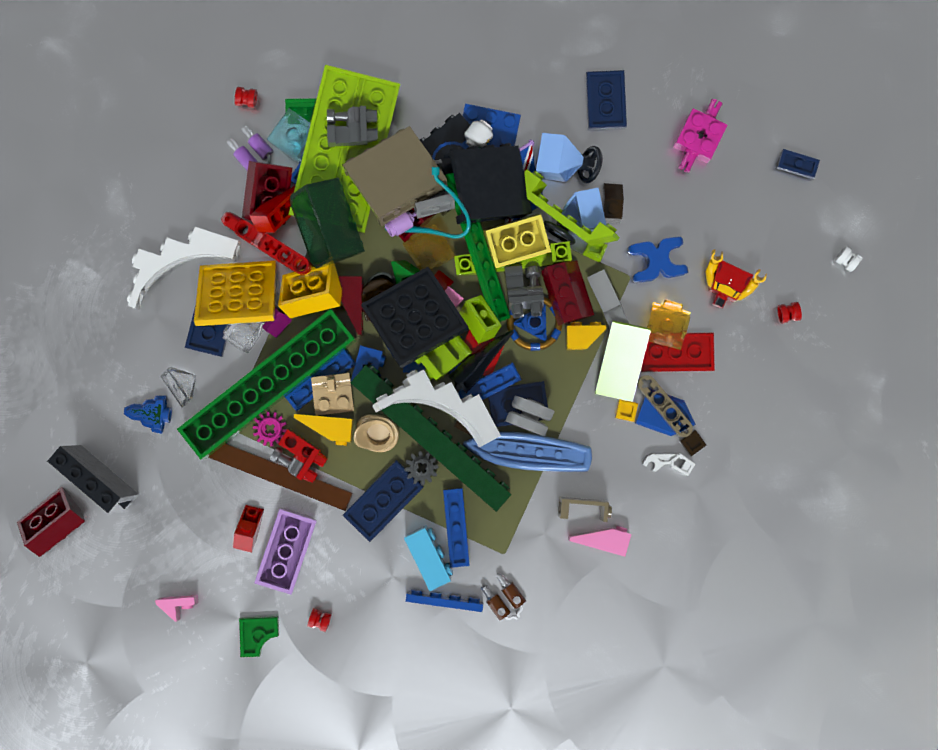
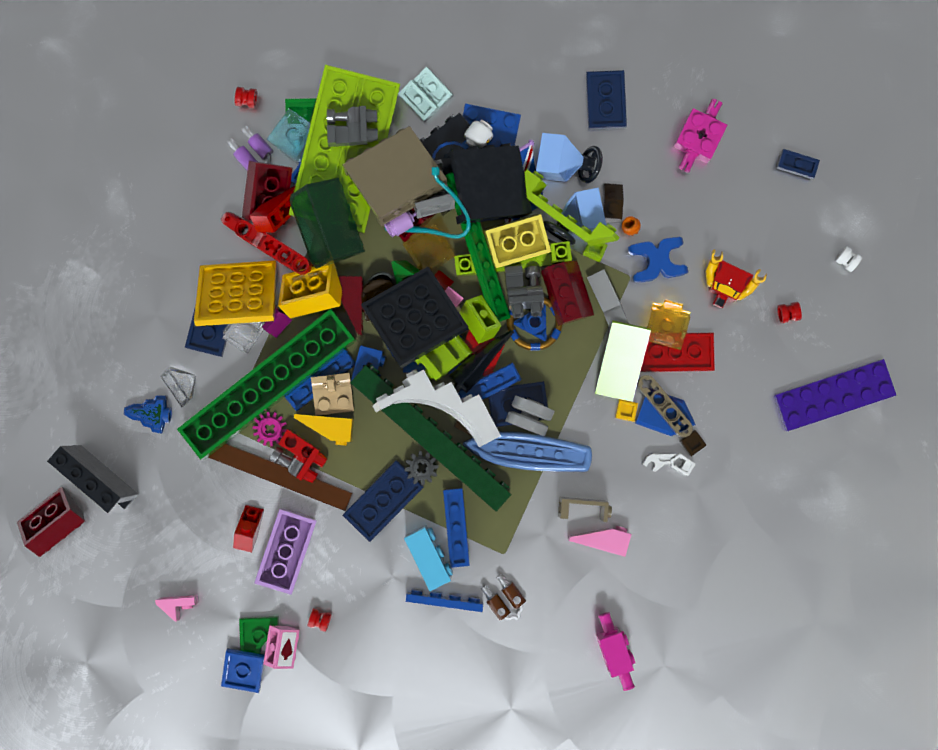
white arch [127,227,242,310] -> none
tan piece [354,414,399,452] -> none
yellow slope [566,322,606,350] -> none
none -> blue tile [221,648,265,693]
none -> bright pink brick [263,626,299,669]
none -> light aqua slope [398,67,454,121]
none -> dark pink brick [596,612,636,691]
none -> orange plate [622,216,641,236]
none -> dark purple plate [774,359,896,431]

